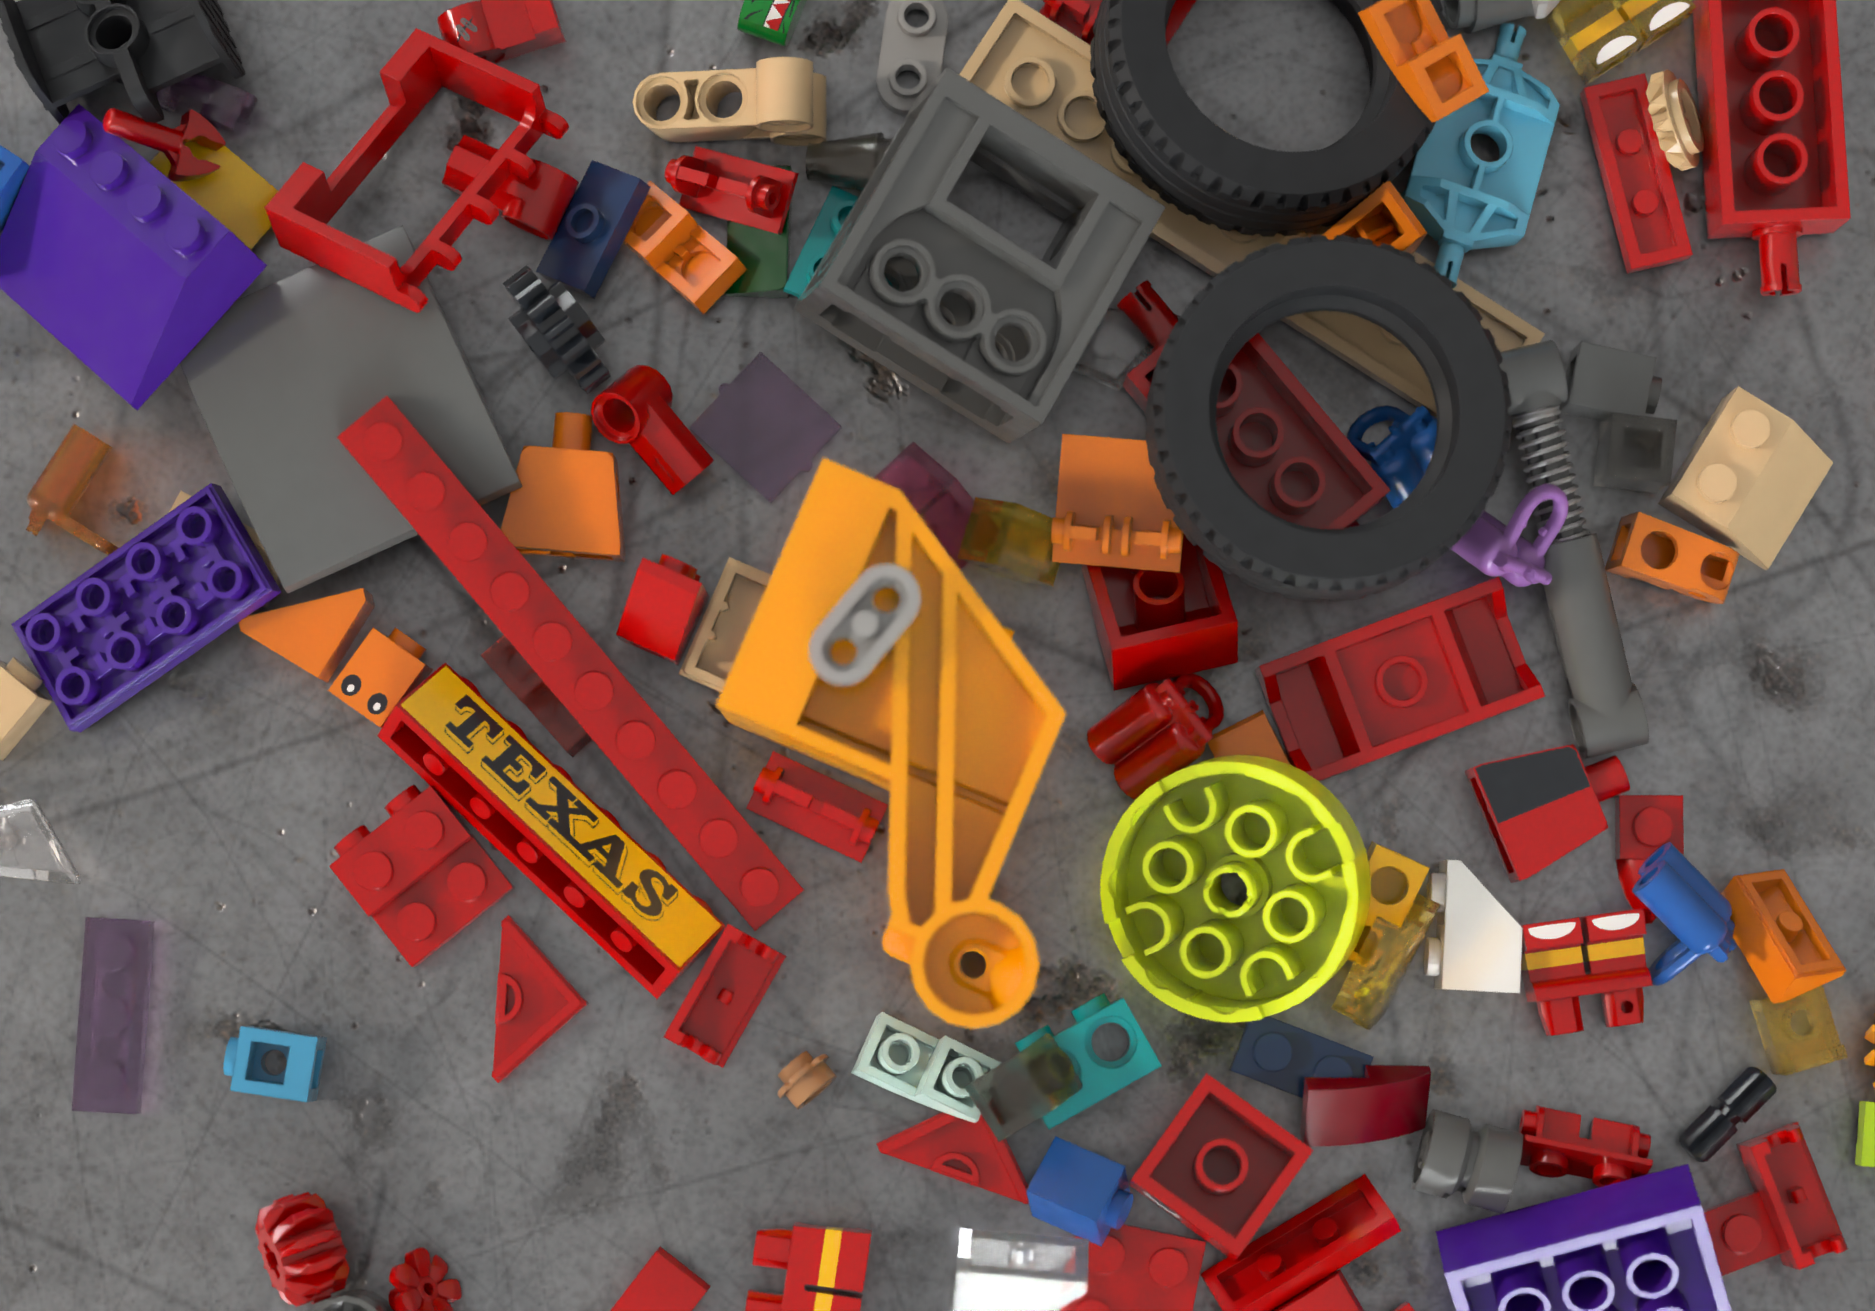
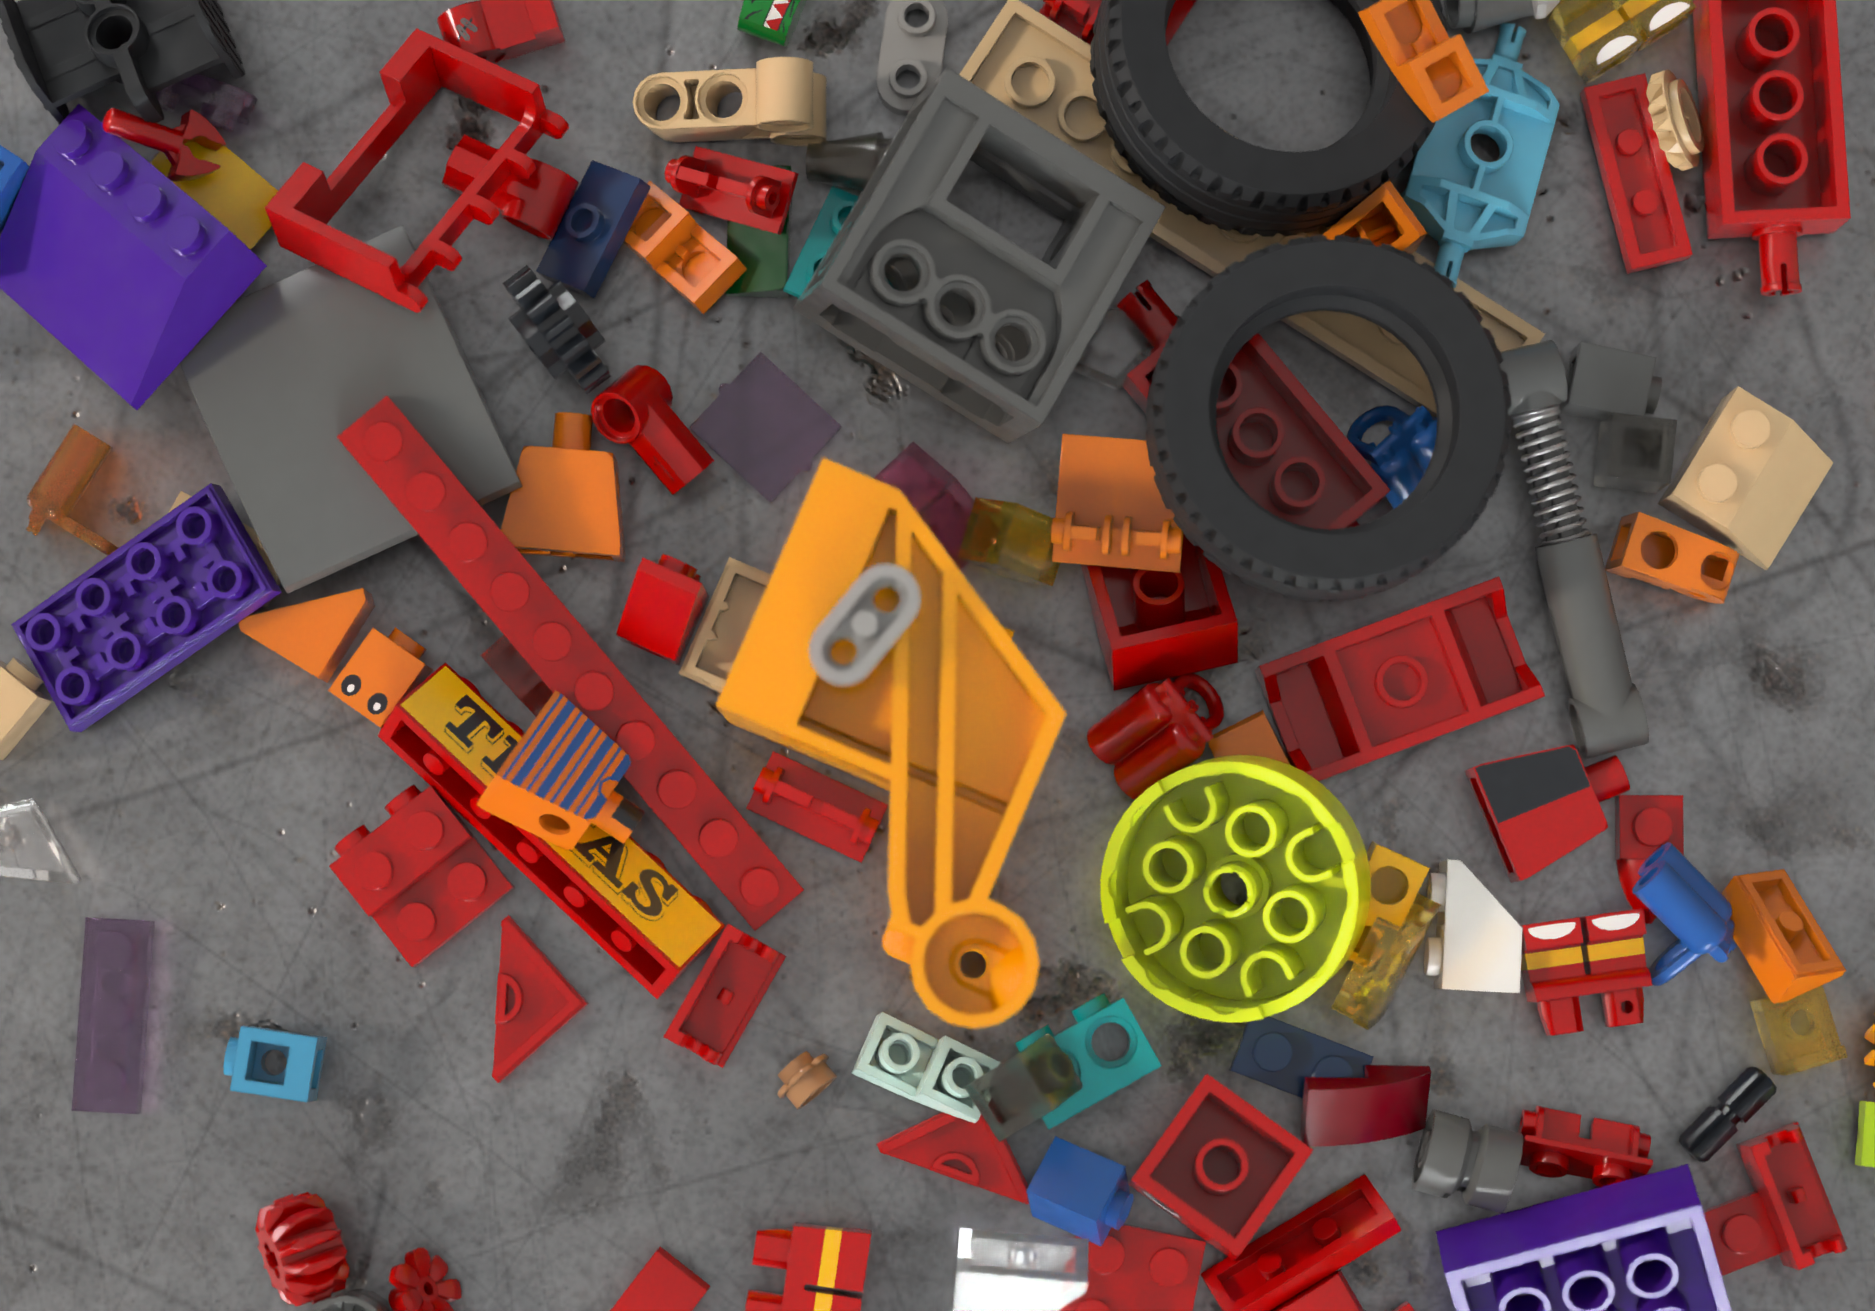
medium lavender piece [1451,484,1569,587] -> none
none -> orange torso [476,690,645,849]

